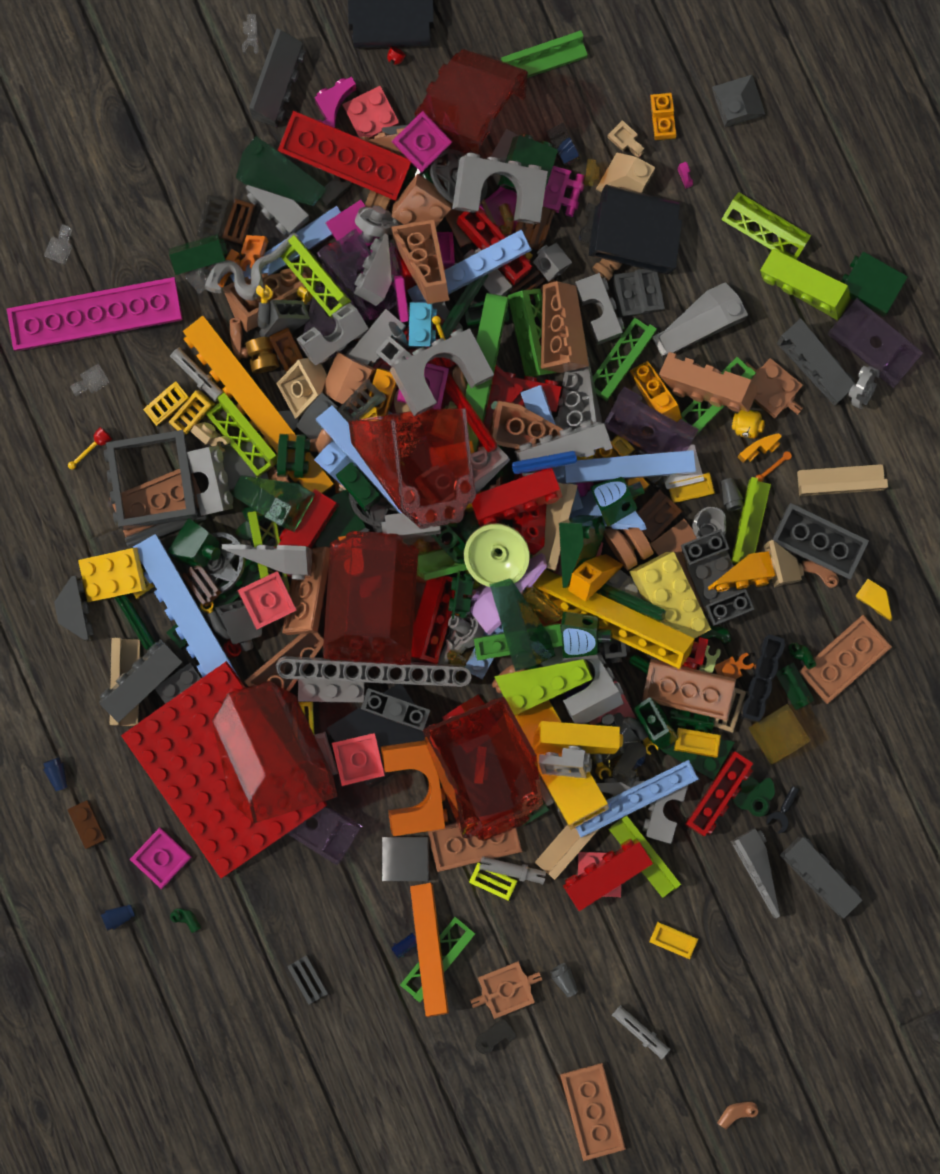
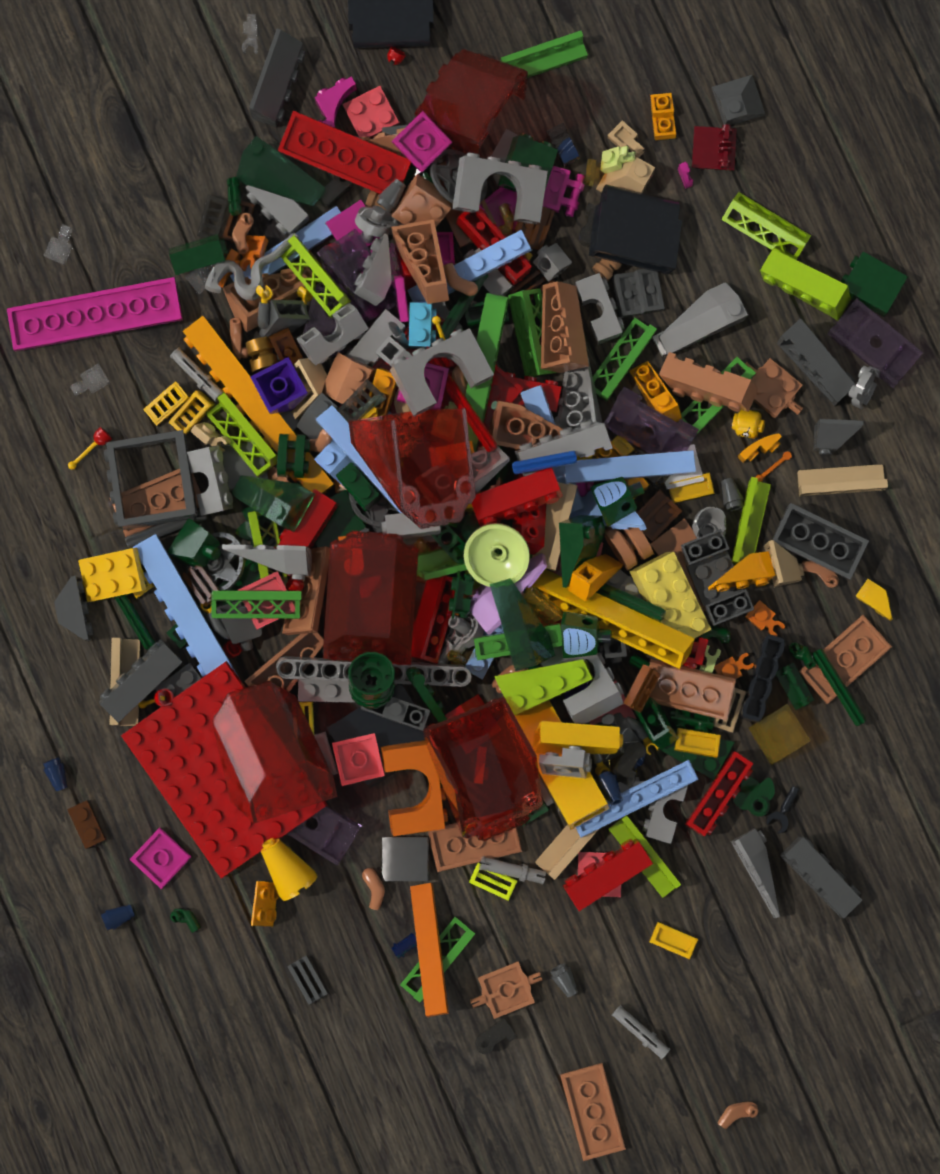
none -> red hinge [138,688,174,708]
none -> bright green fence [211,591,301,619]
none -> dark green axle [227,177,242,216]
none -> nougat arm [232,213,254,254]
none -> dark purple slope [250,357,308,414]
none -> light orange hinge [251,881,279,927]
none -> yellow cone [261,838,317,901]
none -> red hinge [286,577,304,592]
none -> dark green wheel [348,652,395,709]
none -> nougat arm [362,868,385,910]
none -> dark grey cone [377,179,406,212]
none -> dark green plate [406,667,447,725]
none -> nougat arm [443,263,478,296]
none -> dark blue cone [596,771,623,805]
none -> yellowish green plate [600,146,636,174]
none -> dark orange plate [623,664,661,713]
none -> dark red hinge [692,124,737,171]
none -> orange plate [745,600,785,636]
none -> dark green axle [812,649,866,726]
none -> dark grey slope [813,419,864,455]

